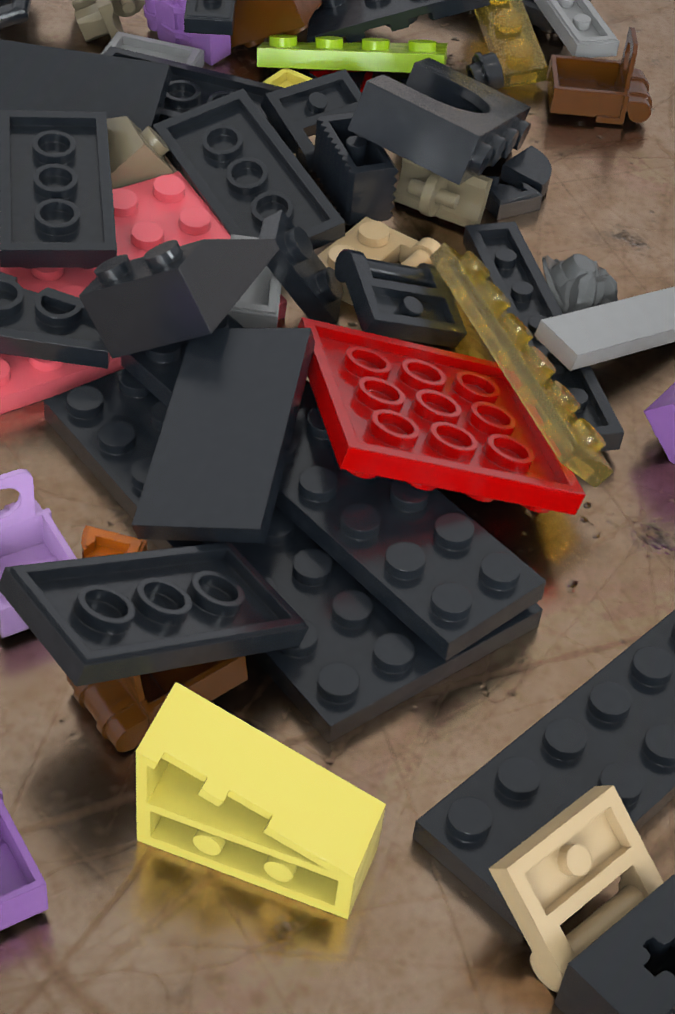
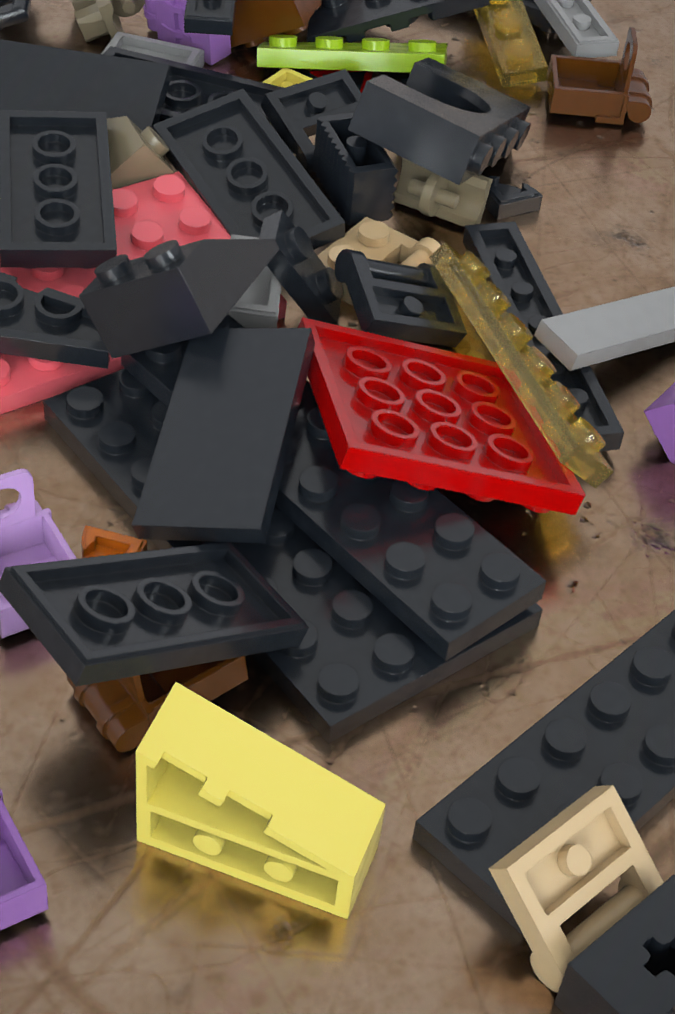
black plate [466,52,504,90] -> none
black tile [500,146,552,196] -> none
dark grey hat [542,253,618,314] -> none

